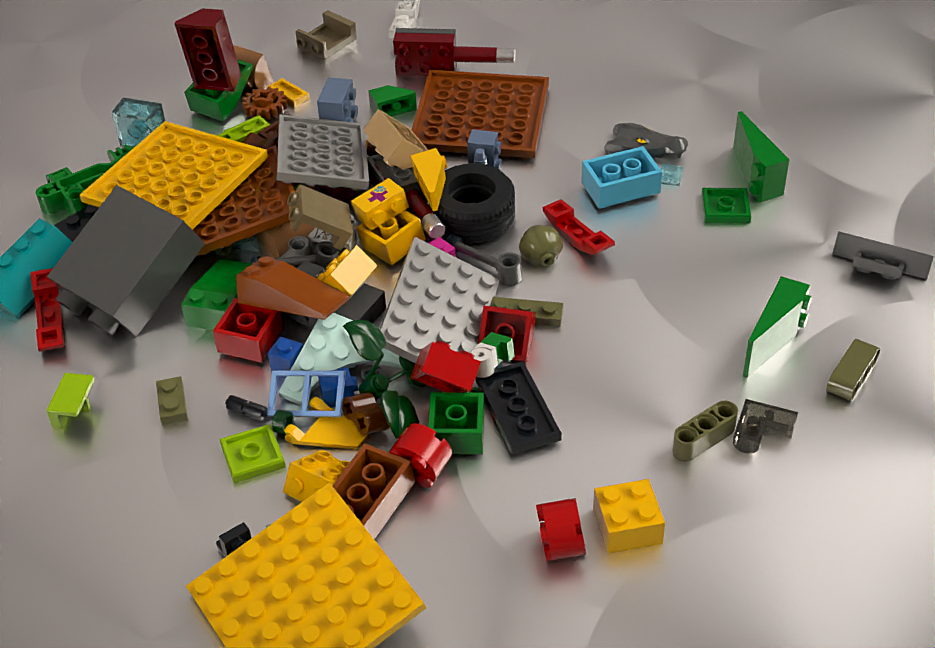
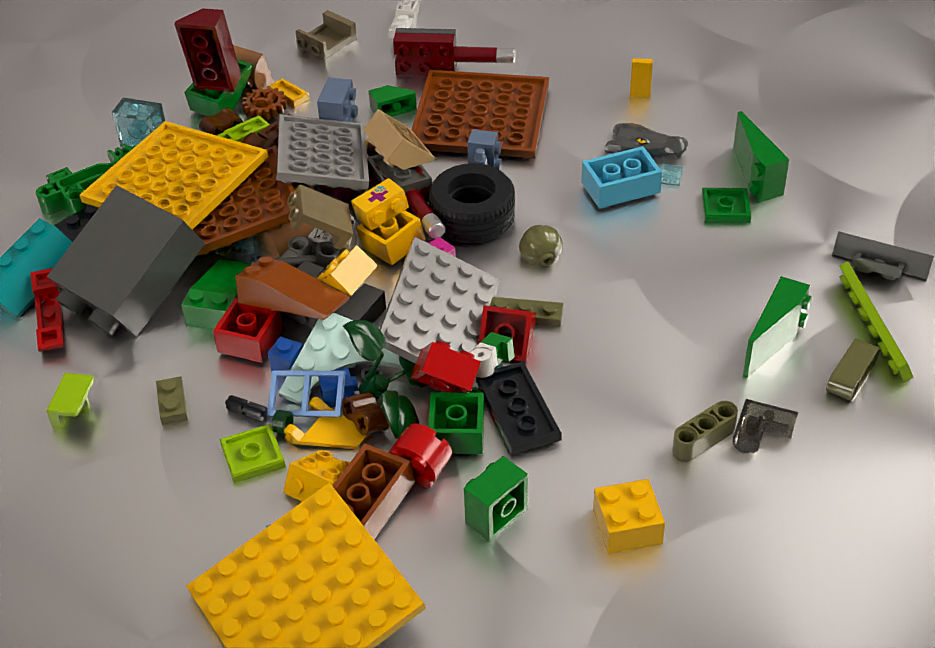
black bracket [216,522,252,557] -> none
yellow slope [410,148,448,211] -> none
dark grey piece [445,234,522,286] -> none
red brick [536,498,586,562] -> none
red slope [542,199,615,254] -> none
none -> reddish brown axle [199,108,243,136]
none -> green brick [464,456,528,542]
none -> yellow tile [630,58,653,98]
none -> lime plate [839,261,914,382]

